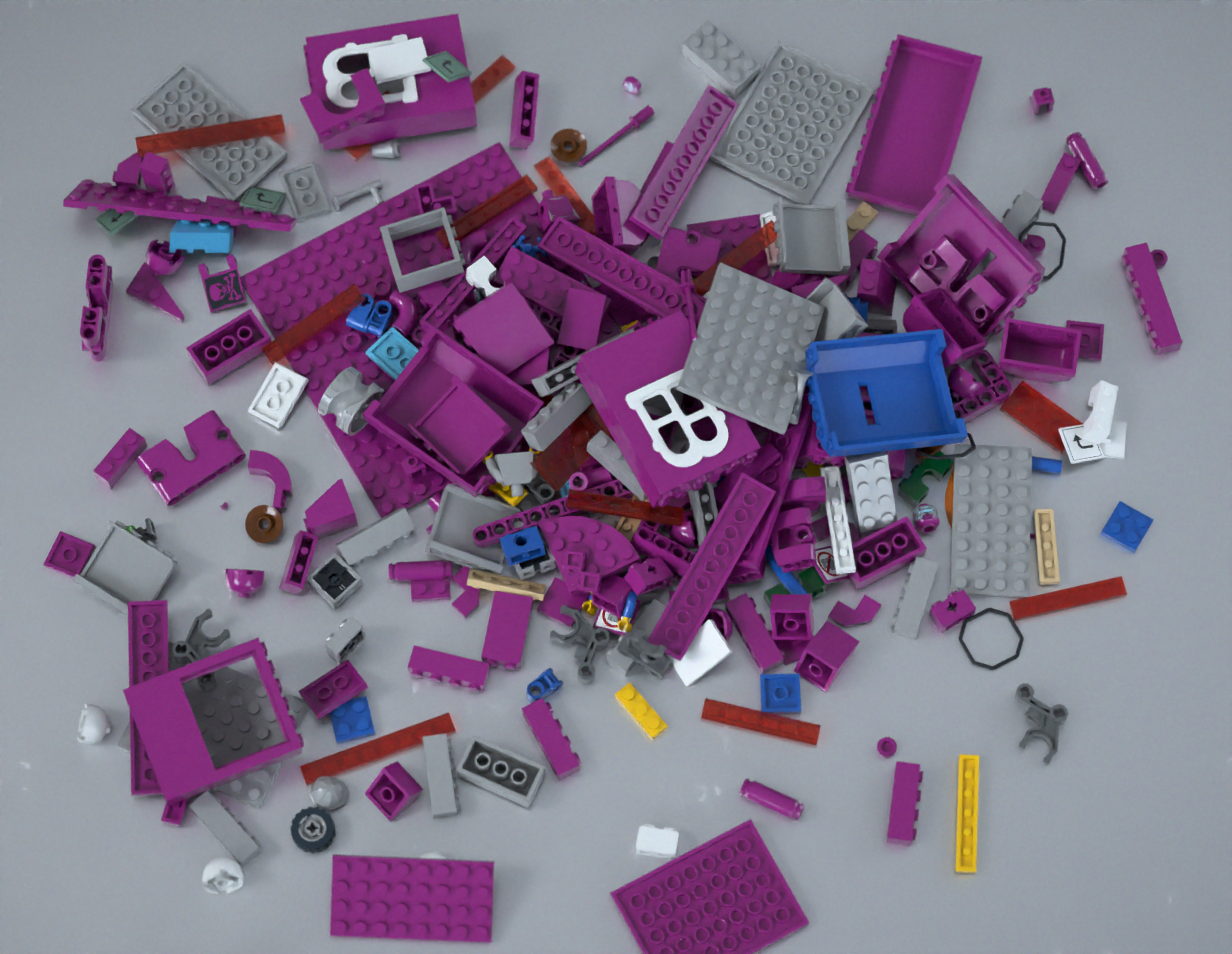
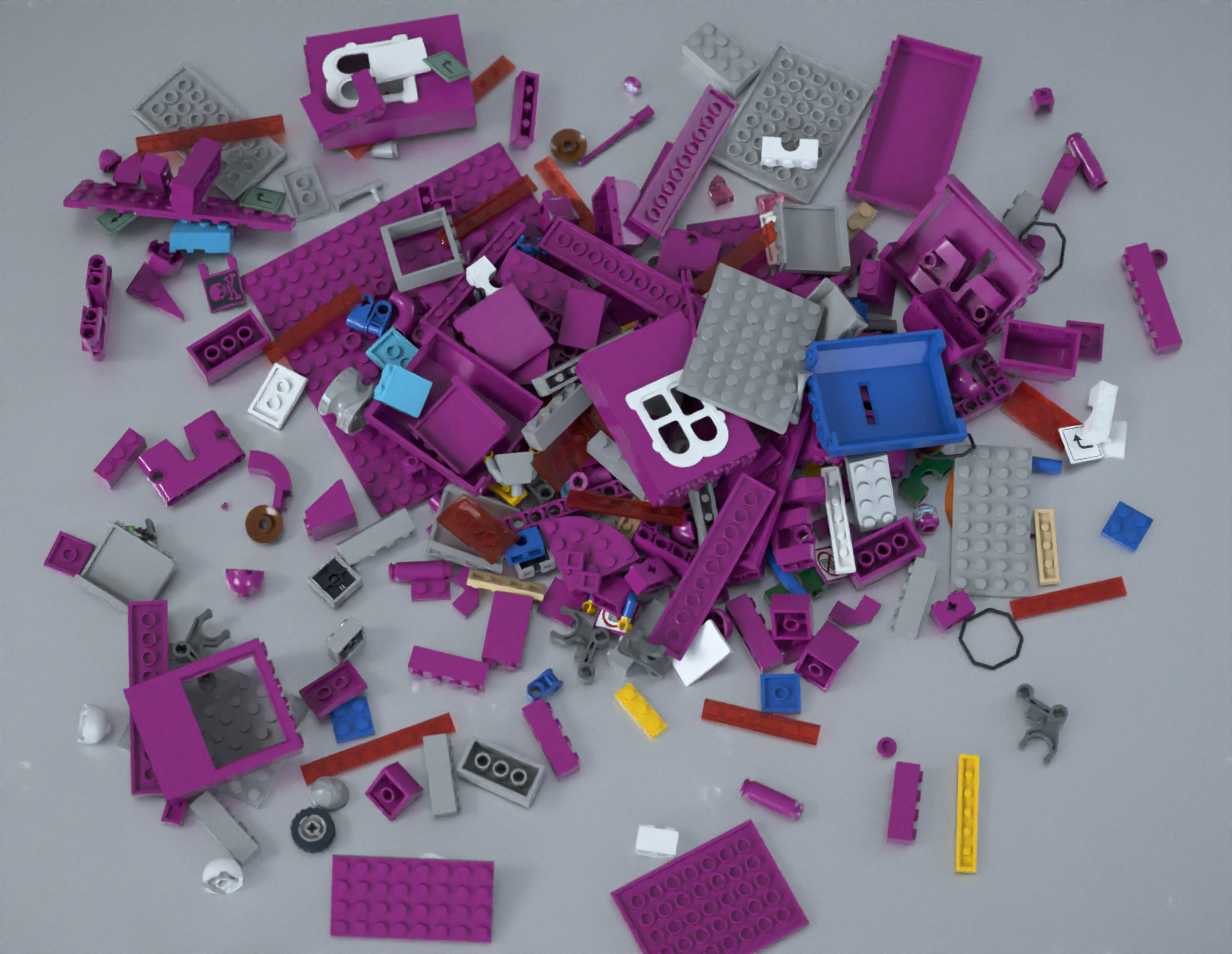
magenta brick [279,530,319,595] -> none
none -> magenta cone [98,149,122,173]
none -> magenta brick [169,137,222,217]
none -> medium azure brick [373,363,433,418]
none -> clear red tile [436,493,519,565]
none -> clear pink plate [709,175,734,206]
none -> clear pink plate [755,193,785,215]
none -> white arch [761,137,818,169]

